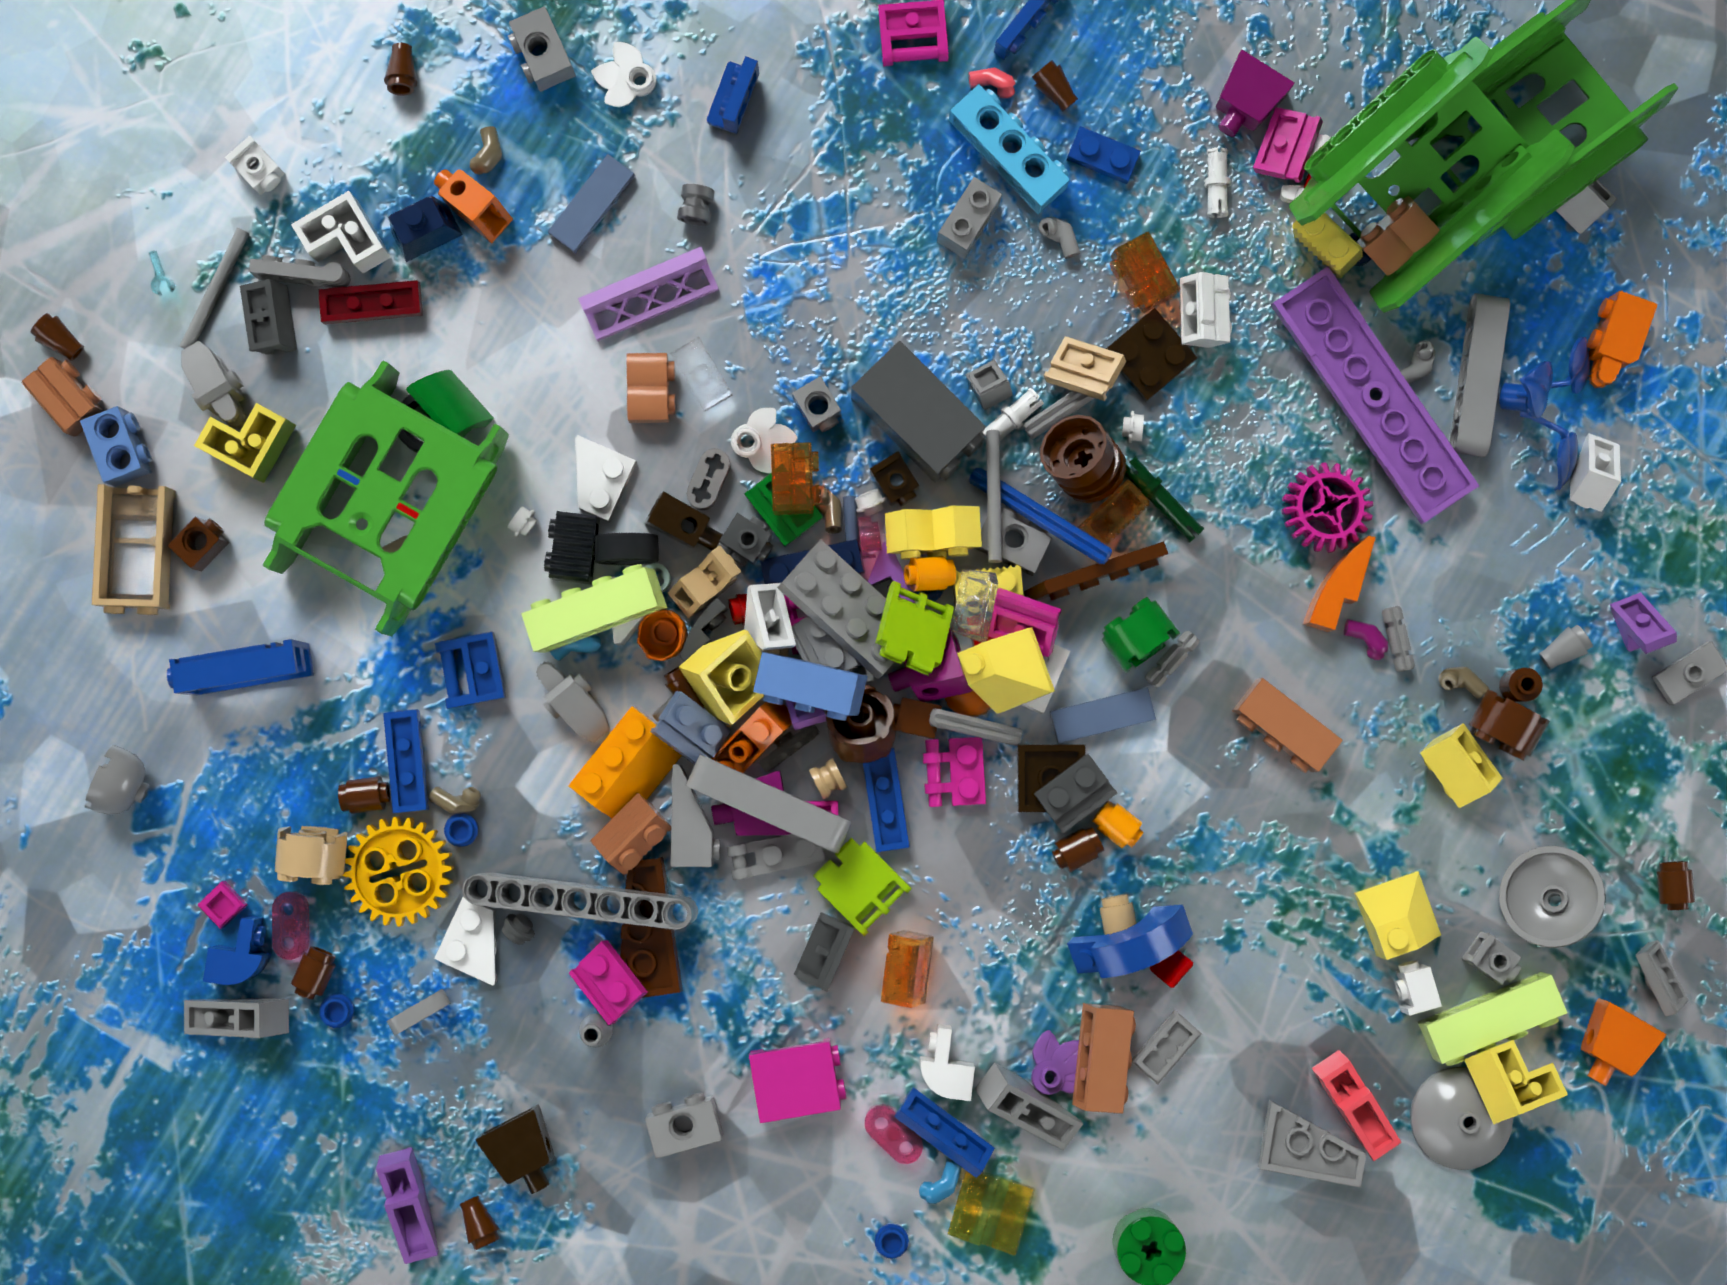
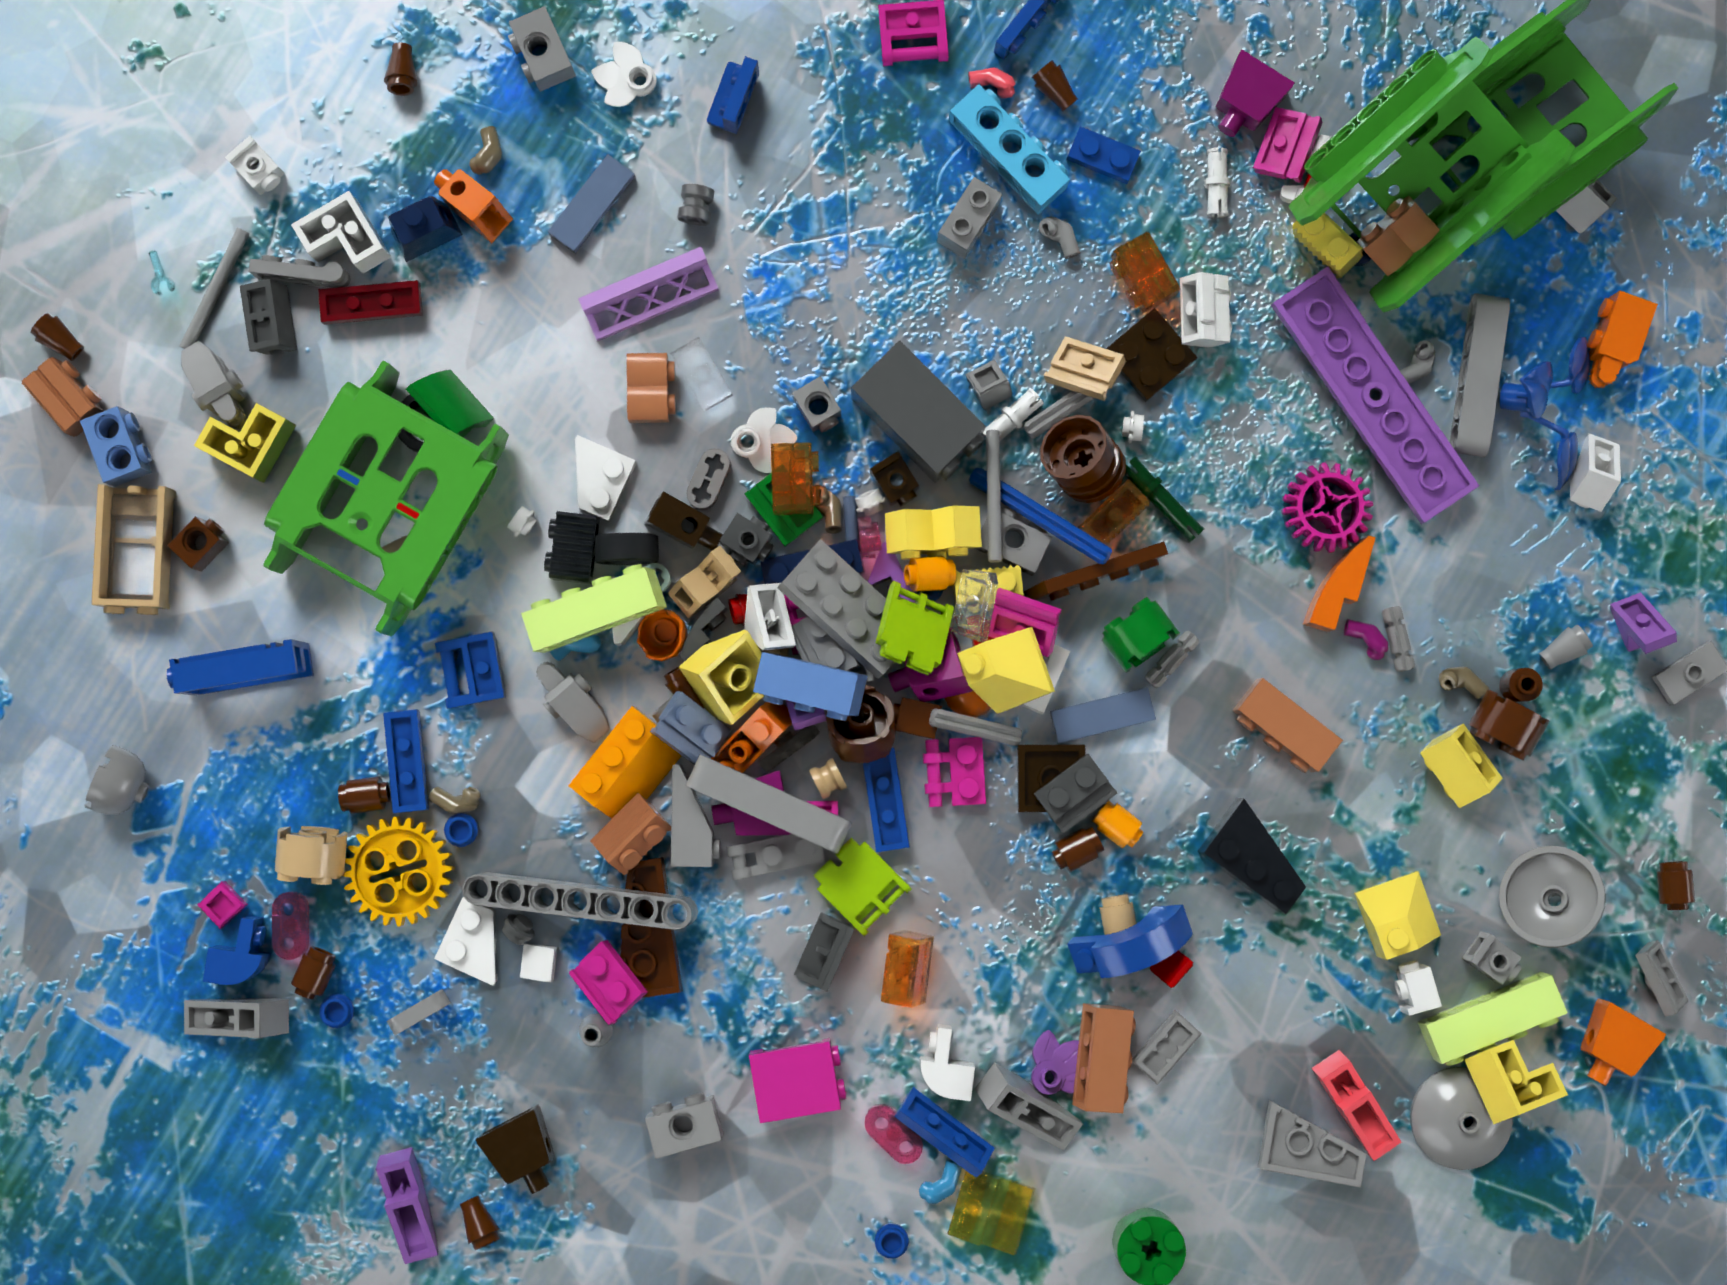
none -> white slope [520,943,558,983]
none -> black wedge [1198,798,1306,914]

